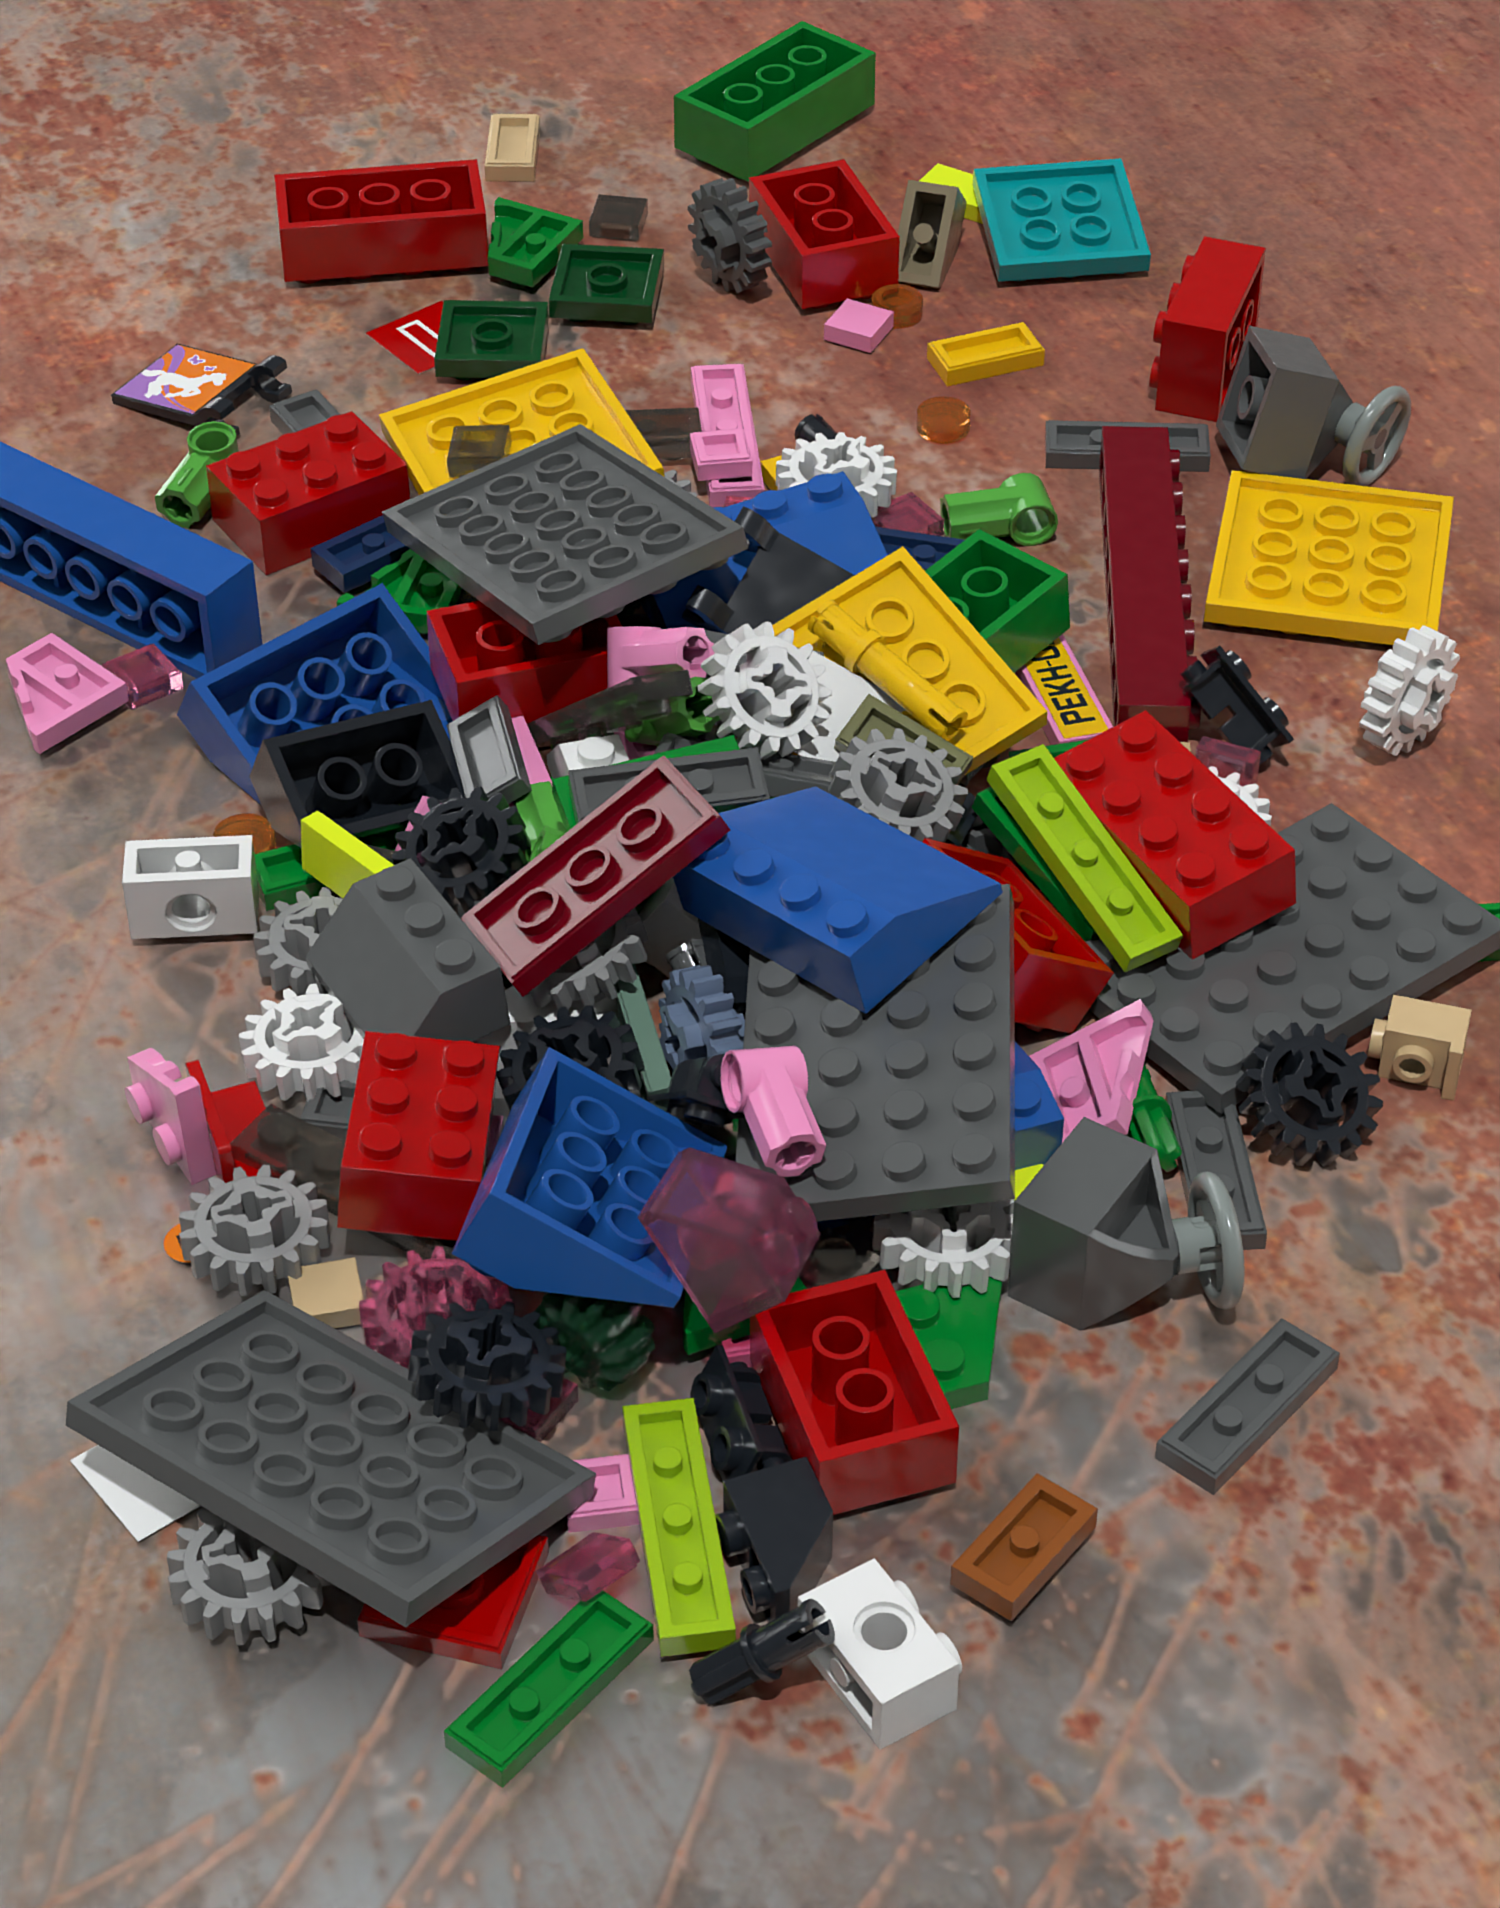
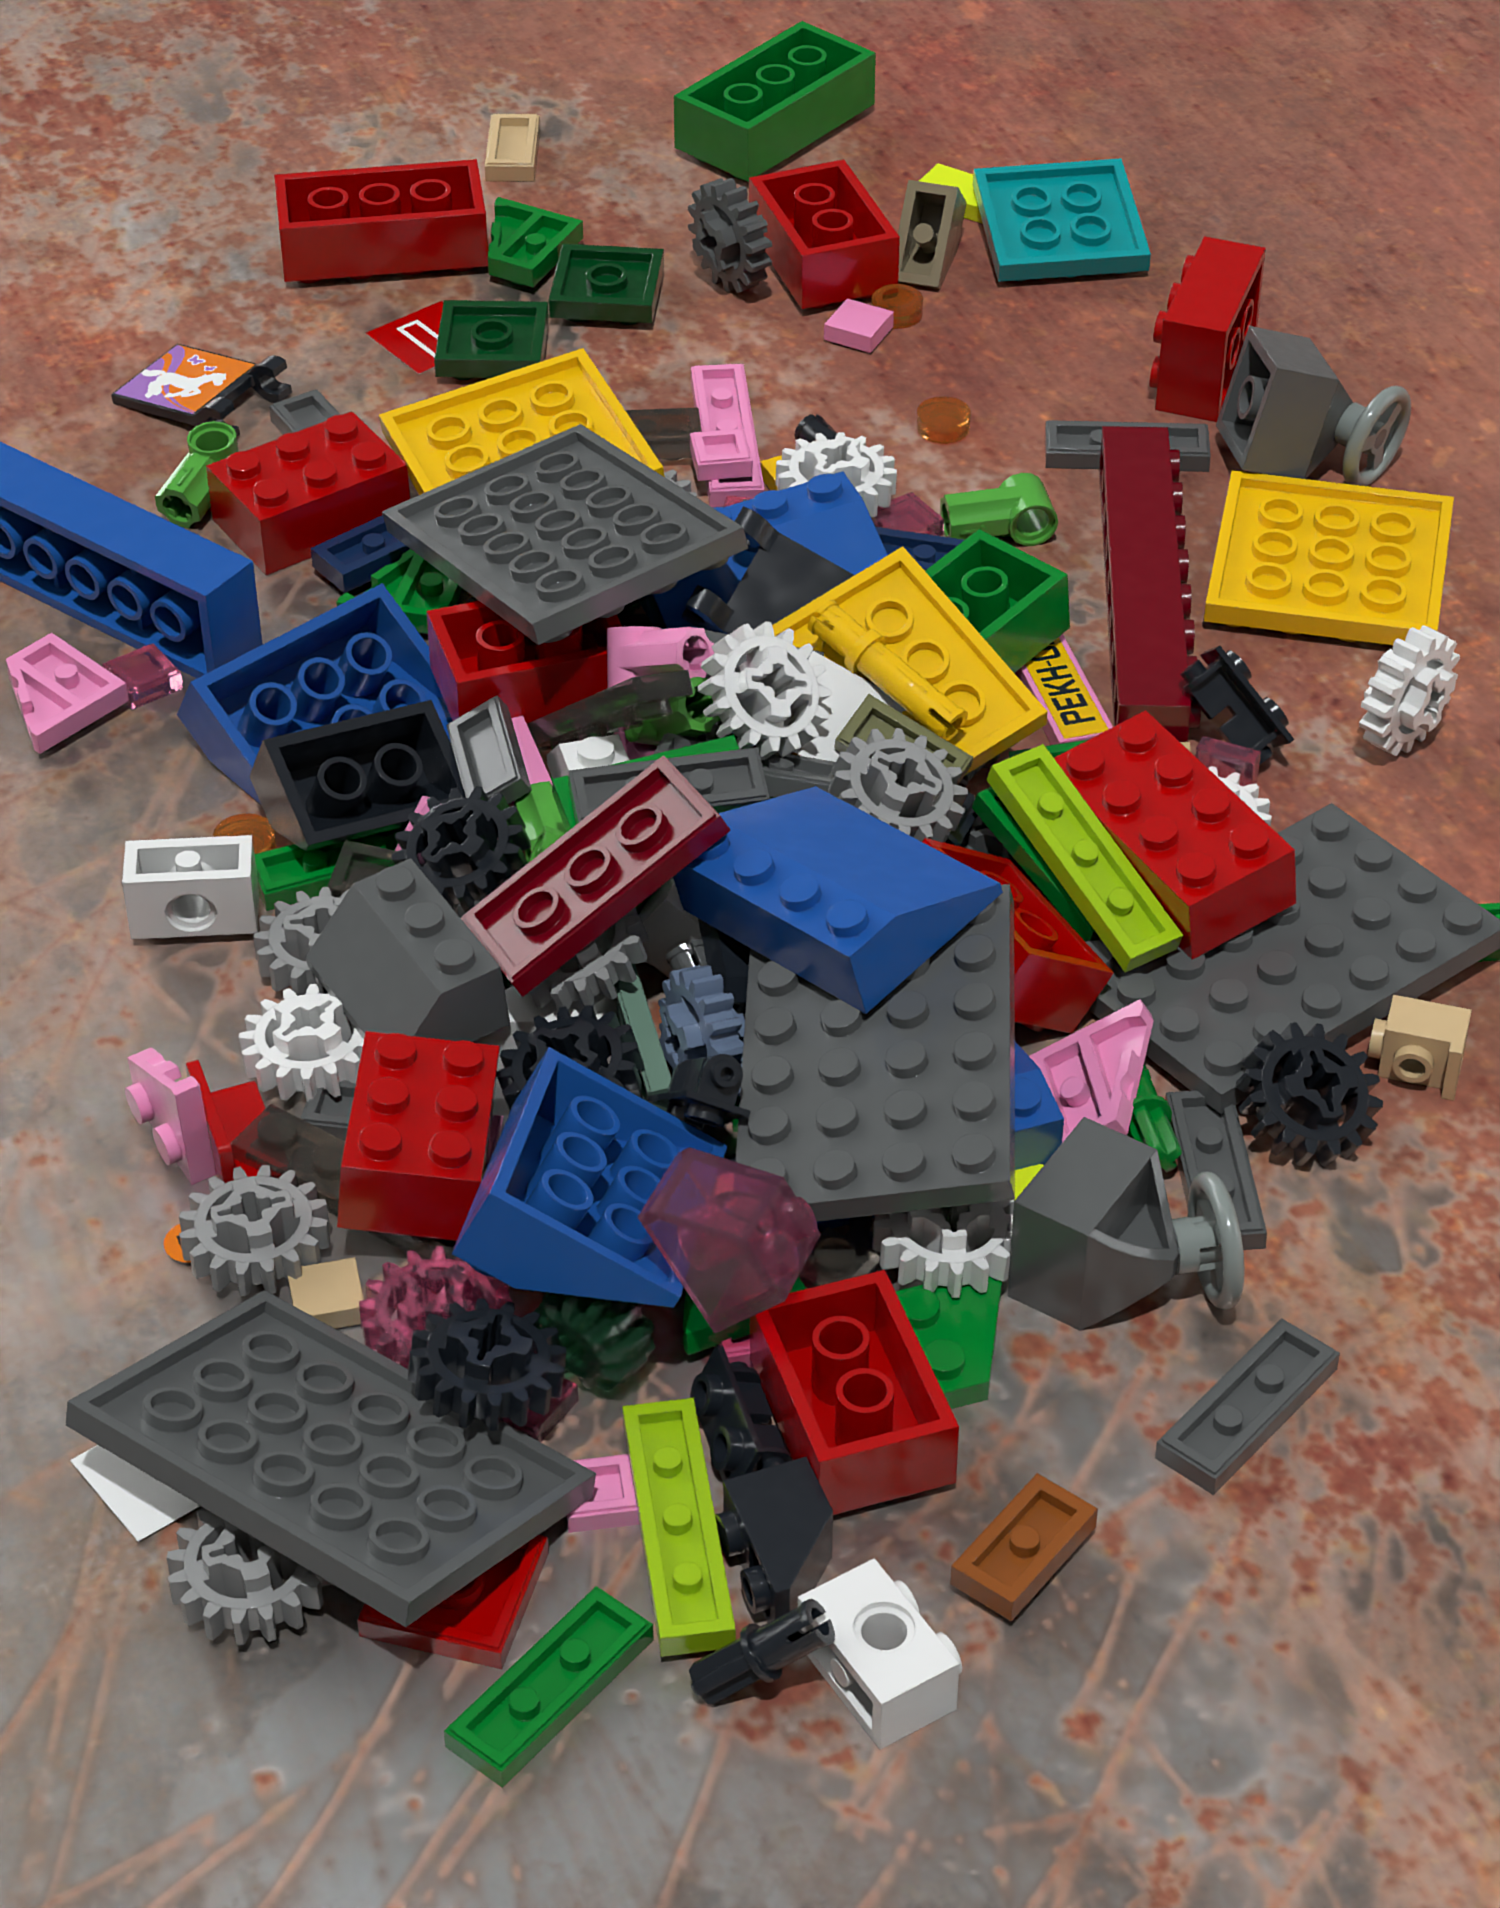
neon yellow tile [301,811,394,898] -> none
clear smoke tile [447,425,512,477] -> none
clear pink tile [536,1532,640,1602] -> none
clear smoke tile [589,194,648,241] -> none
bright pink piece [720,1046,827,1177] -> none
yellow tile [927,322,1045,387] -> none

